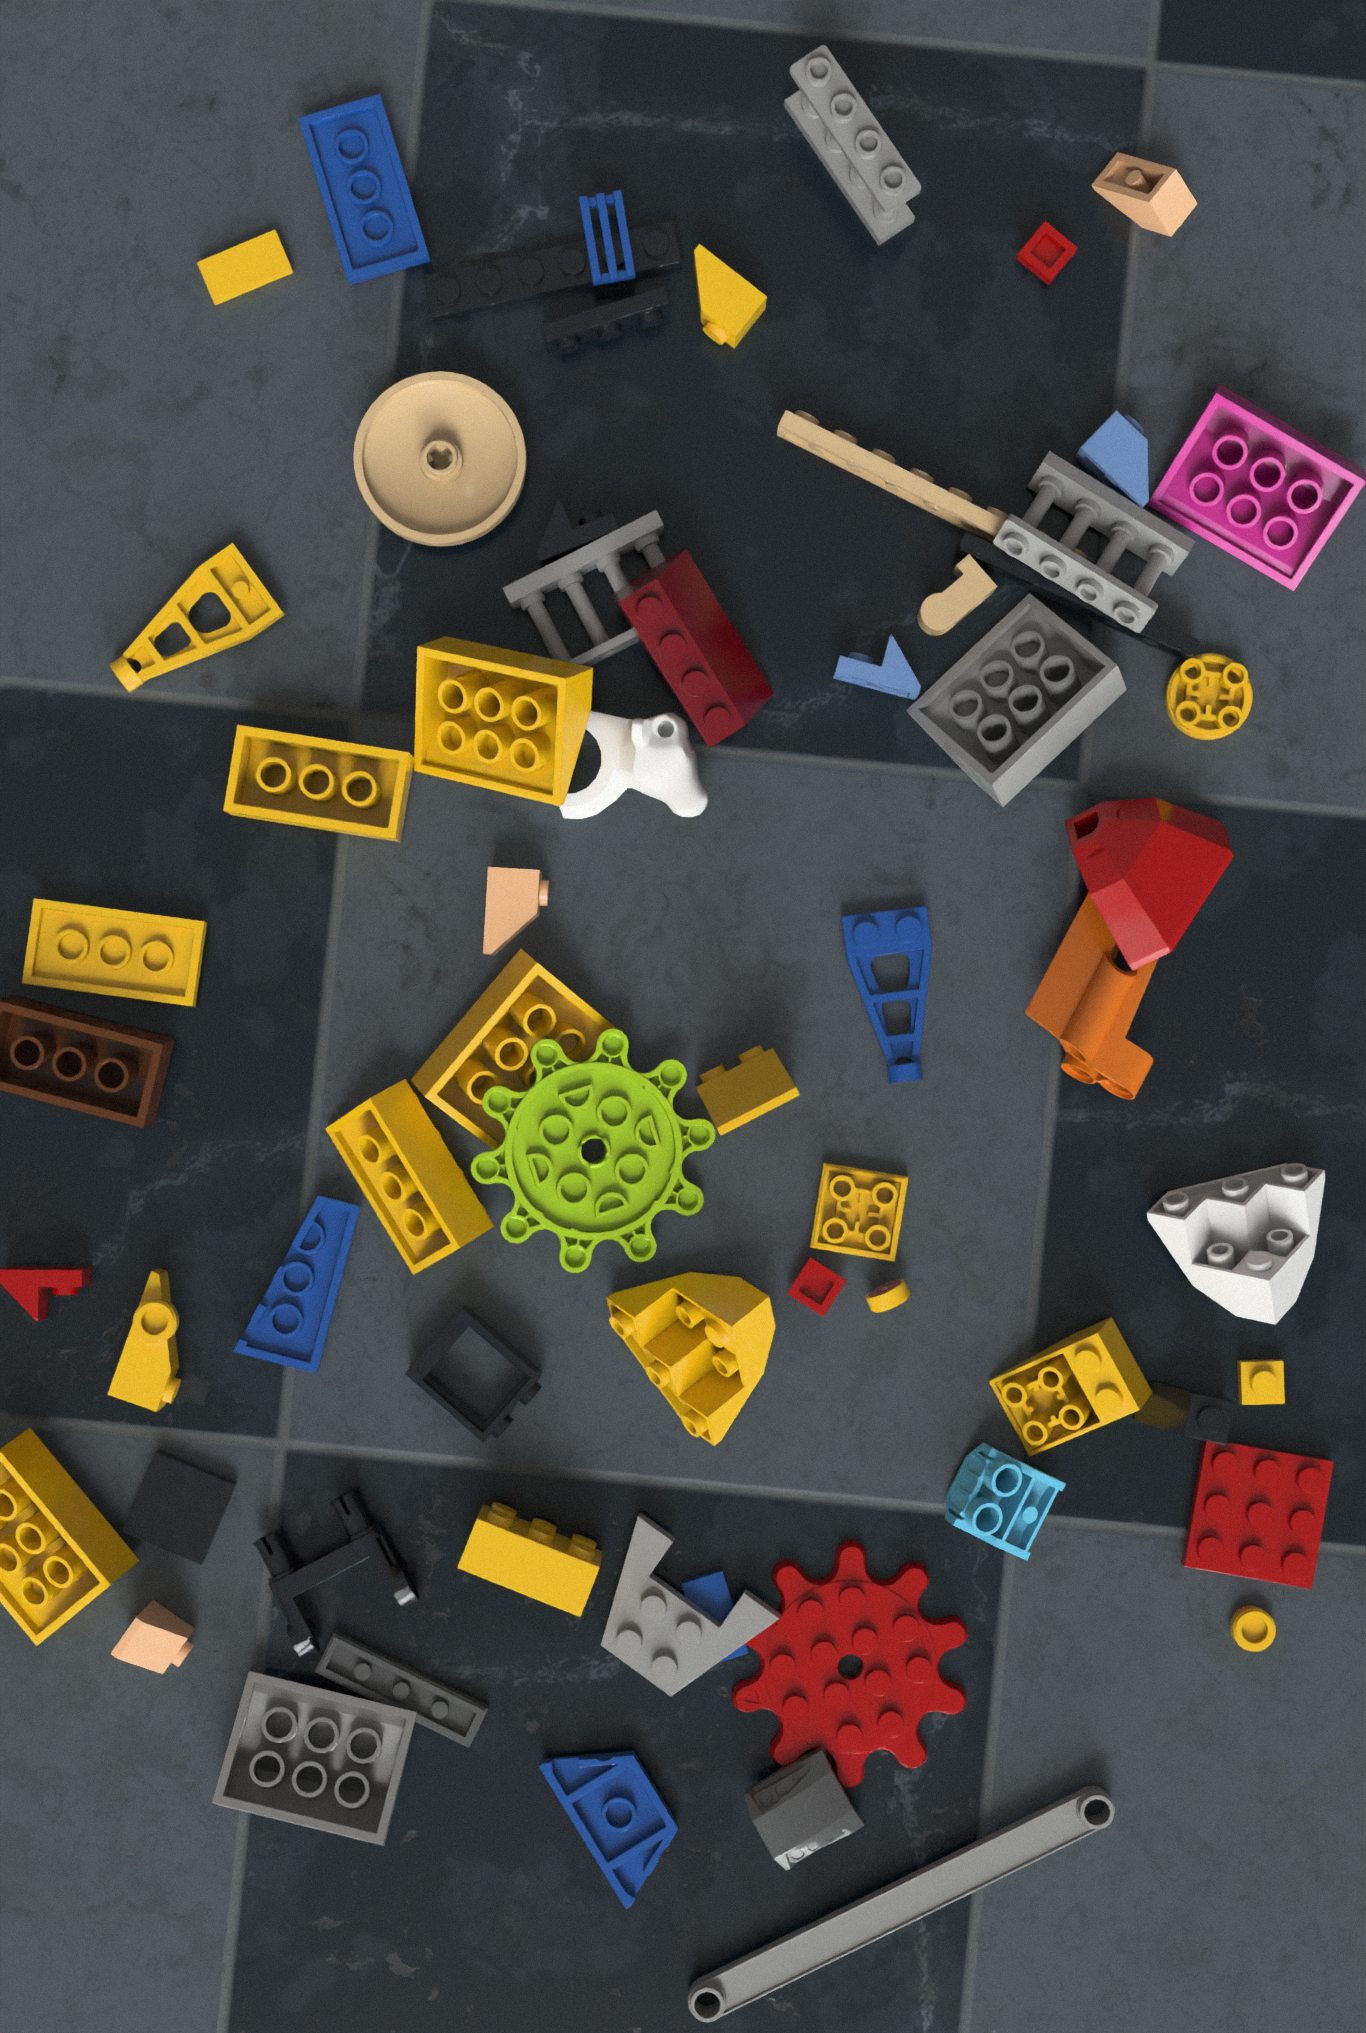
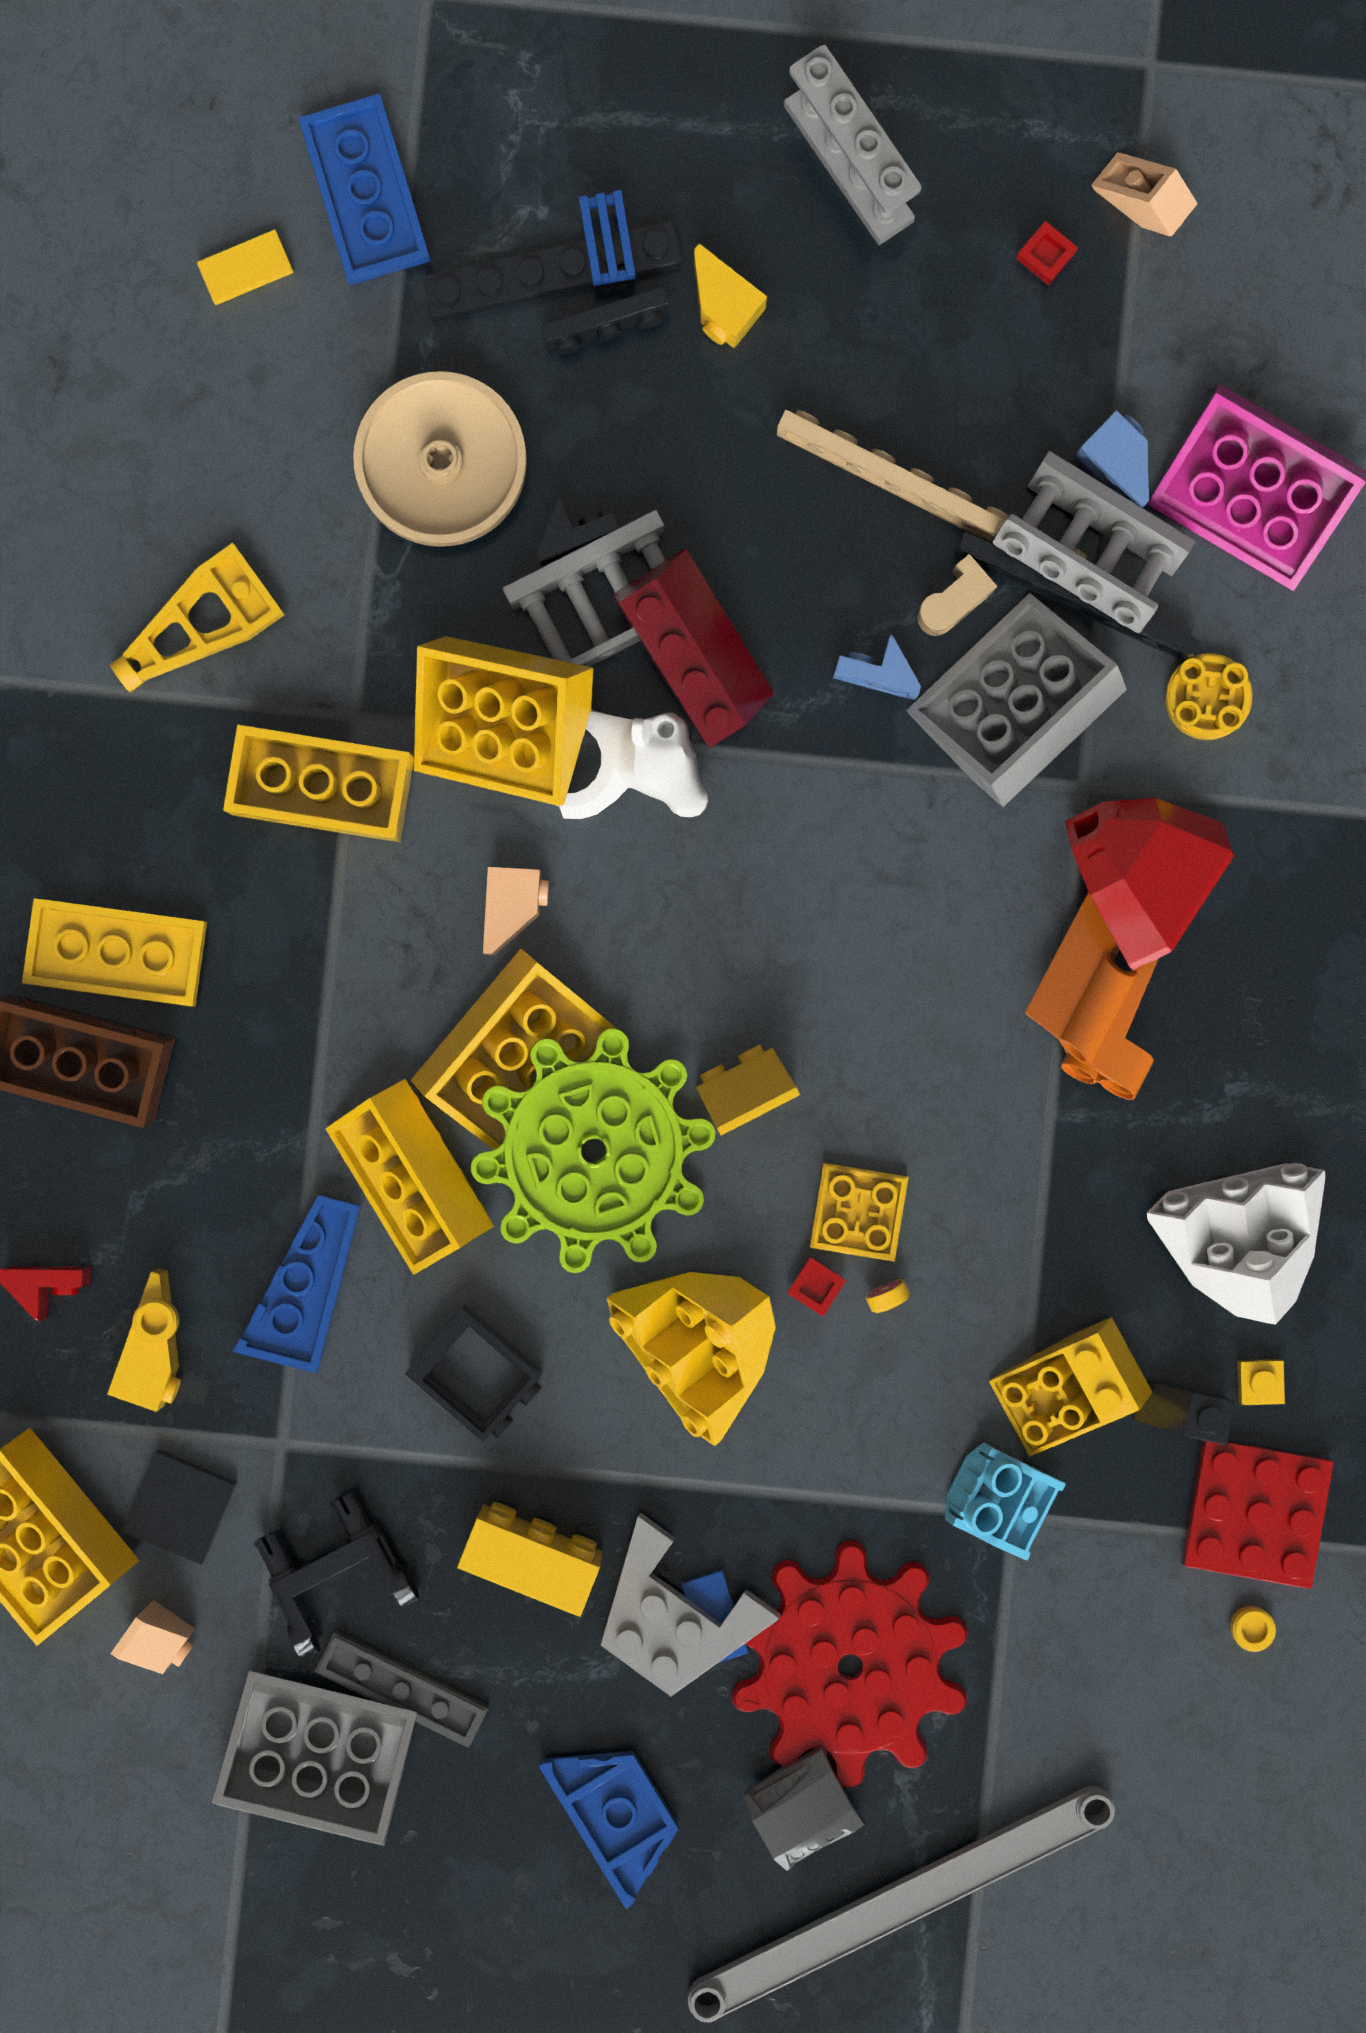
blue plate [841,906,932,1084] -> none

